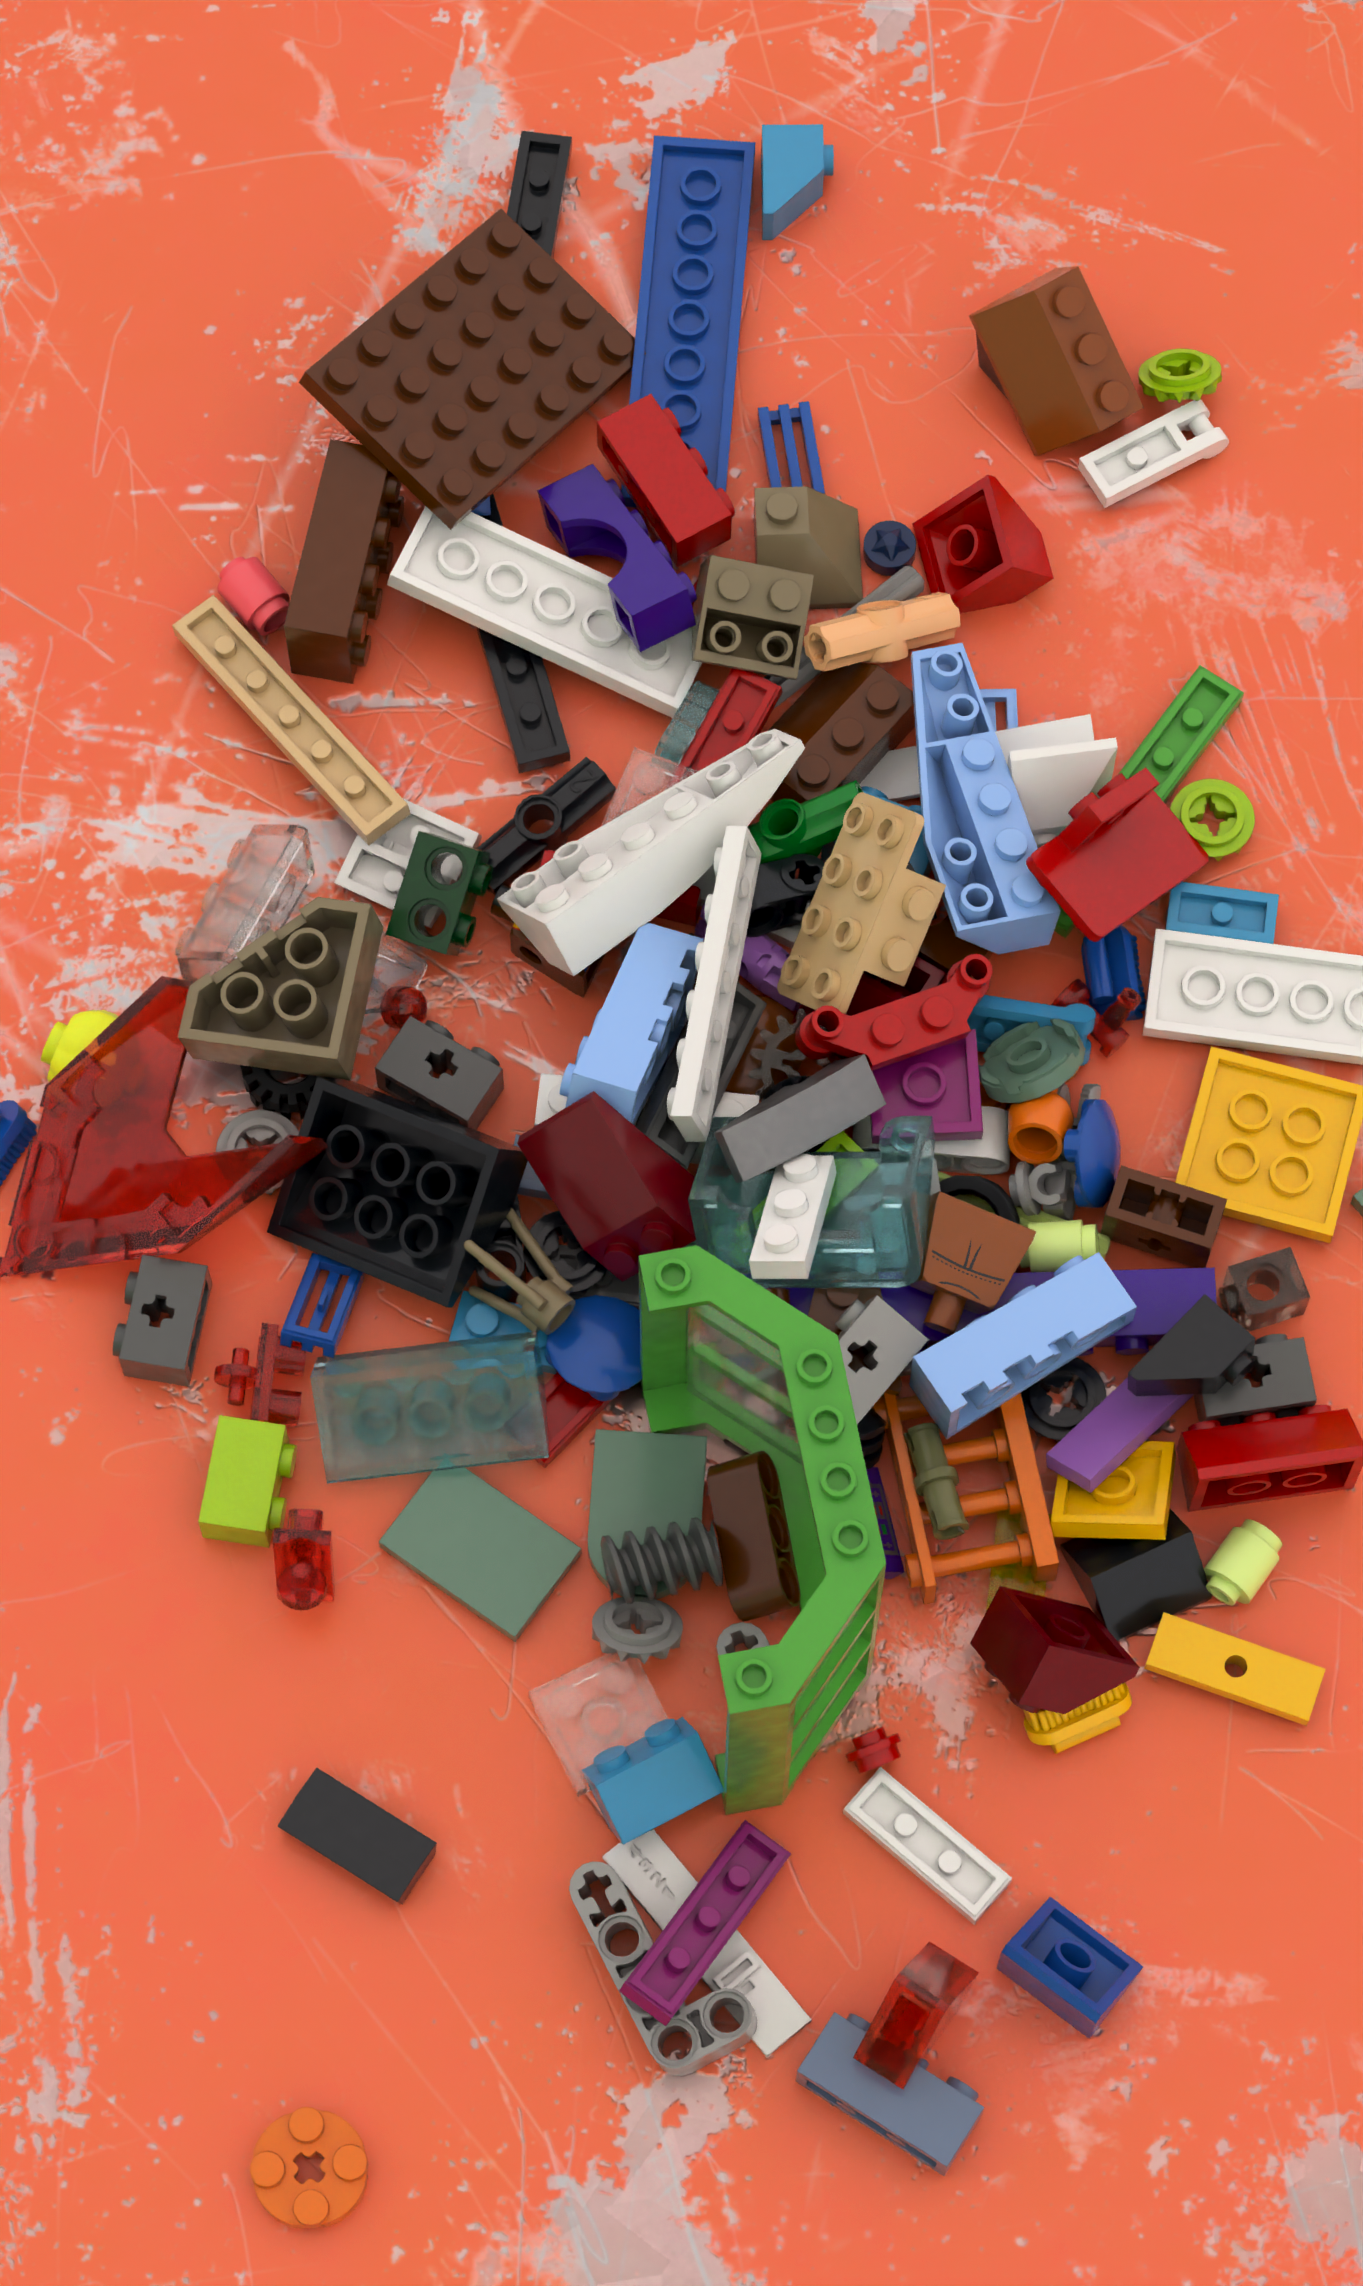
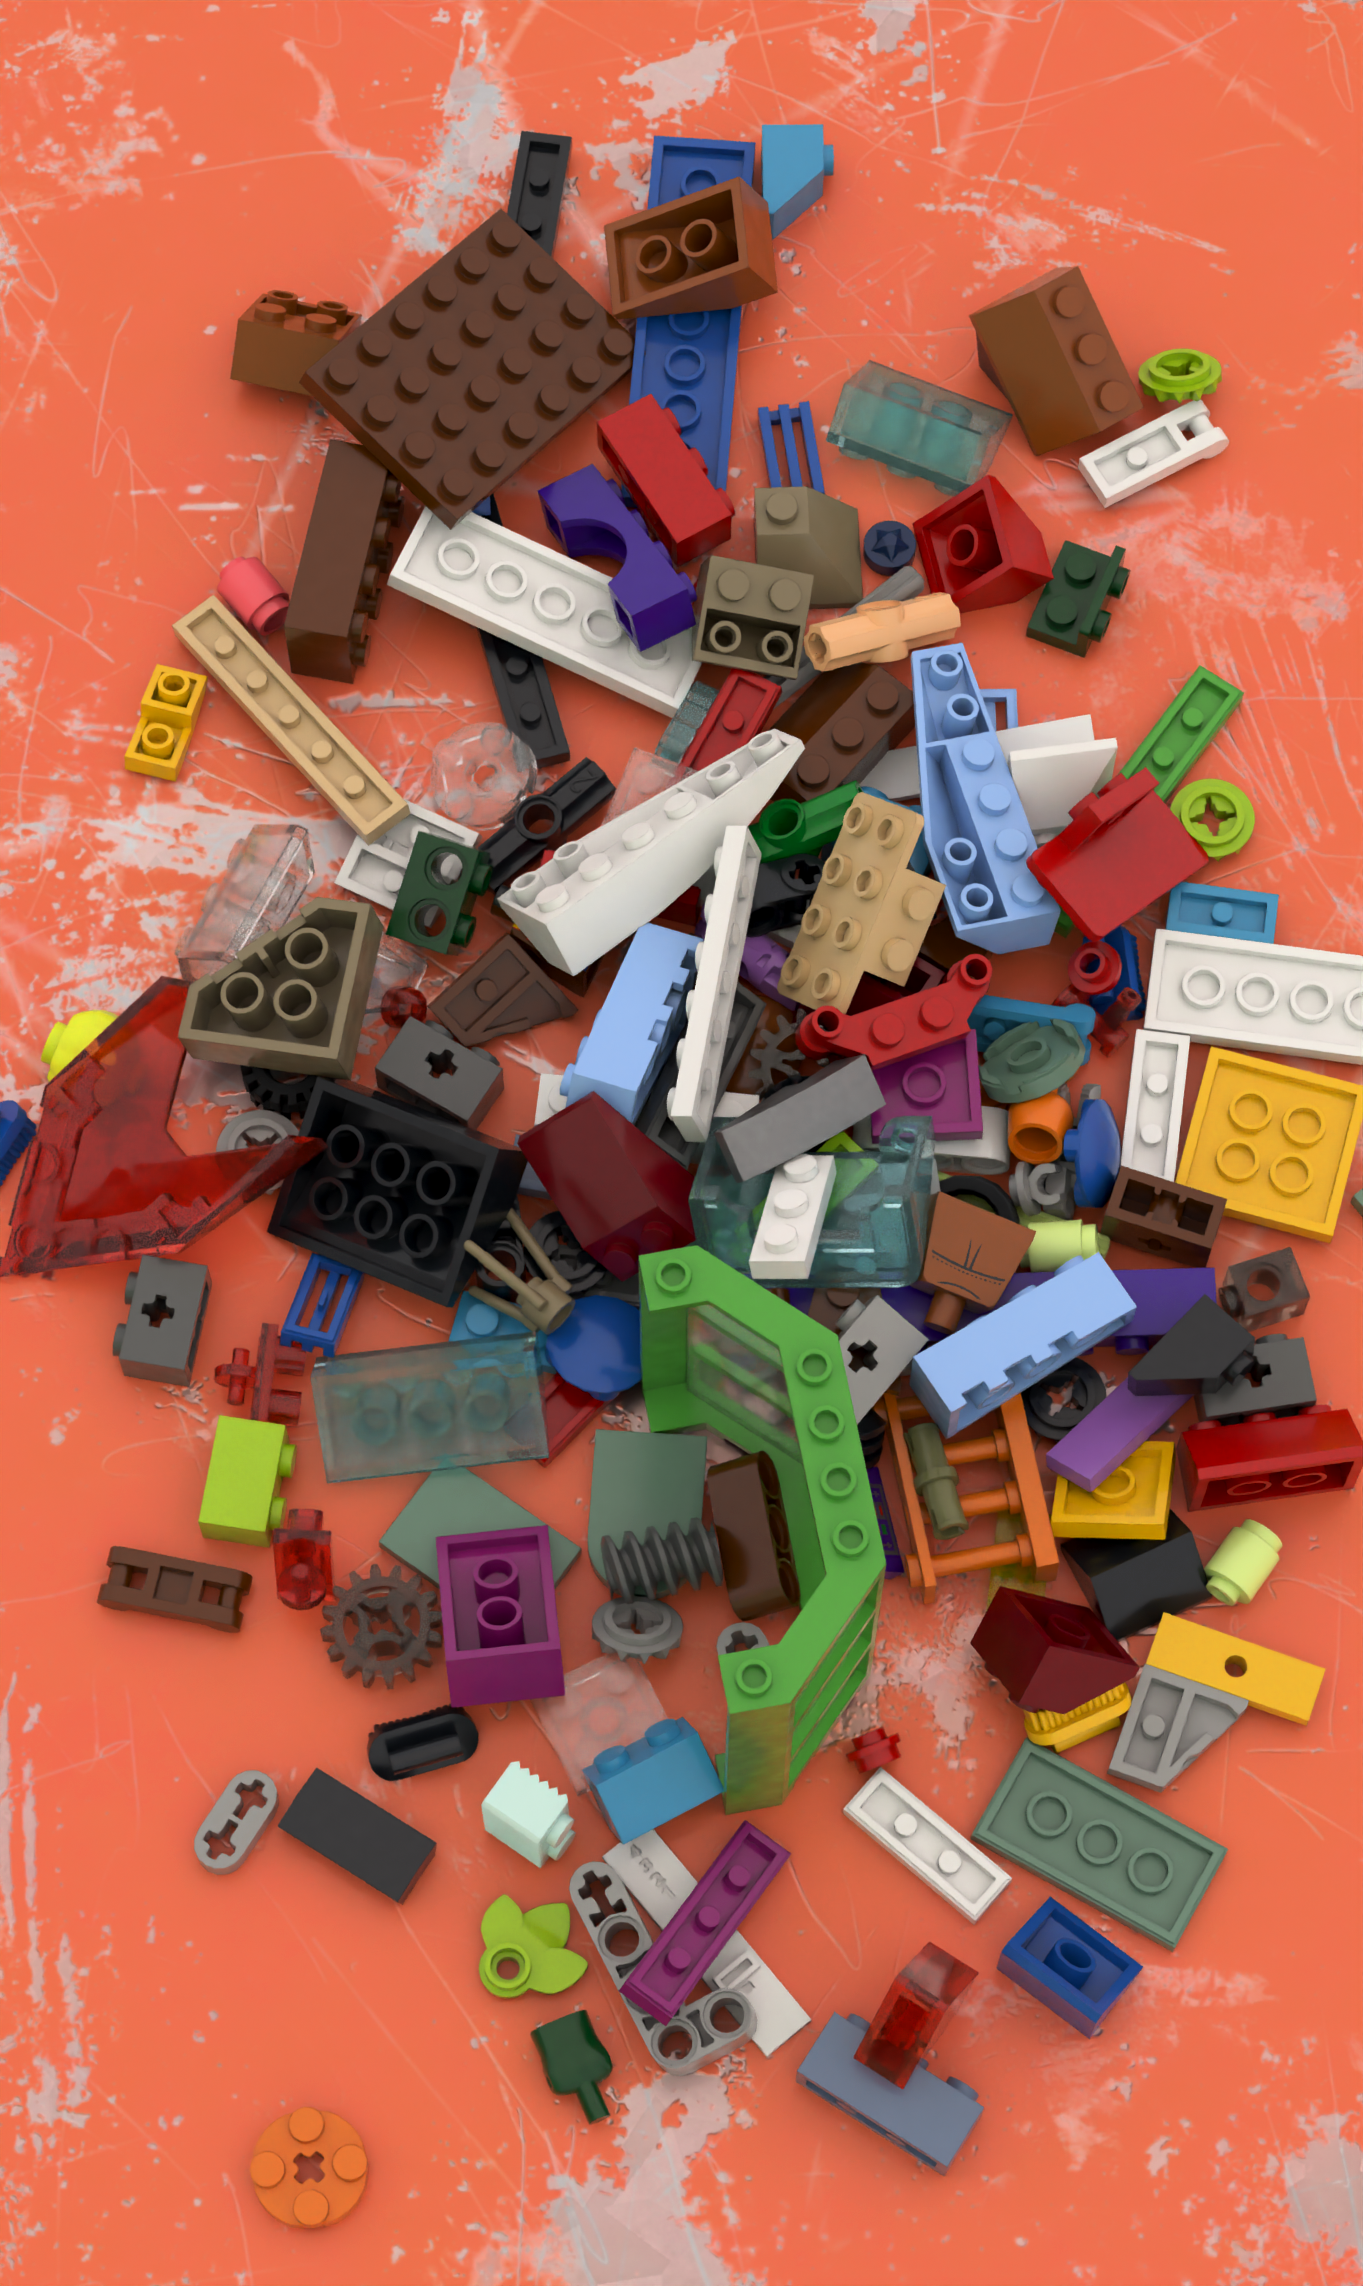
none -> reddish brown plate [97,1546,253,1633]
none -> yellow slope [124,664,208,782]
none -> light grey beam [194,1770,279,1875]
none -> dark orange slope [230,290,362,396]
none -> clear smoke gear [320,1564,443,1690]
none -> black piece [367,1703,478,1781]
none -> reddish brown wing [427,933,578,1047]
none -> clear plate [431,722,537,830]
none -> magenta slope [436,1525,565,1708]
none -> lime plate [479,1894,588,1999]
none -> light aqua brick [481,1761,576,1868]
none -> dark green piece [530,2010,613,2125]
none -> dark orange slope [604,177,778,319]
none -> clear light blue slope [826,360,1013,496]
none -> sand green tile [971,1737,1228,1952]
none -> dark green bracket [1026,540,1131,658]
none -> red plate [1068,941,1122,995]
none -> light grey wing [1107,1664,1249,1793]
none -> white plate [1119,1029,1190,1182]

